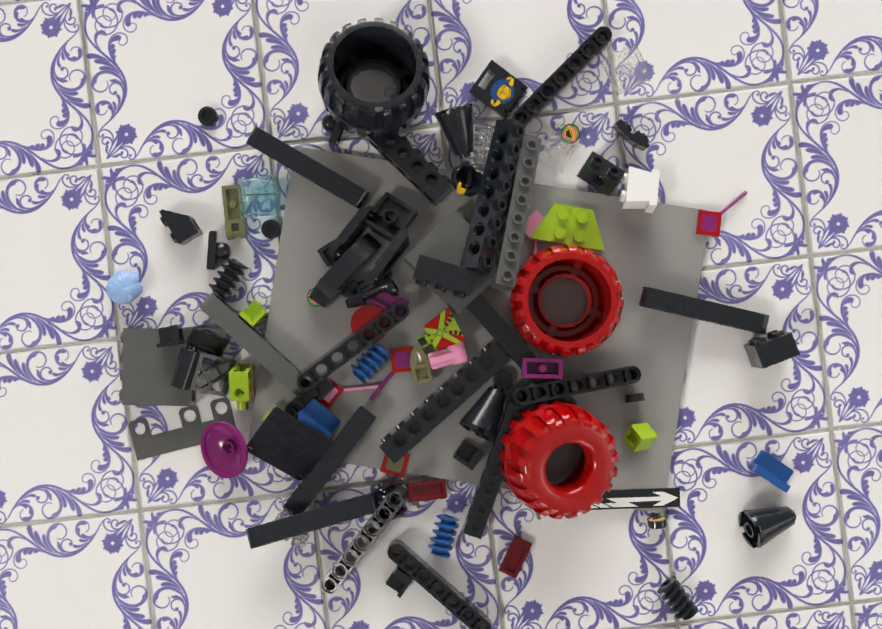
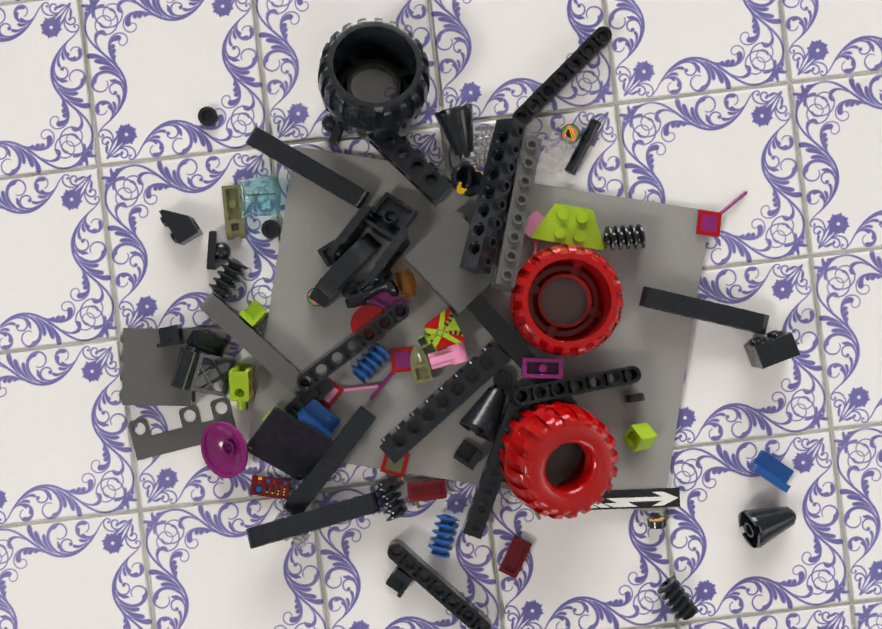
light blue hair [106,270,143,305] -> none
black beam [321,486,409,594] -> none
black brick [412,254,477,298] -> none
black container [468,60,528,119] -> none
black brick [577,151,625,196] -> none
clear plate [601,43,653,96] -> none
black slope [612,119,650,151] -> none
white hips [620,166,660,213] -> none
none -> tile [250,474,291,500]
none -> clear orange brick [395,269,419,299]
none -> black pin [564,118,601,176]
none -> black piece [603,224,646,251]

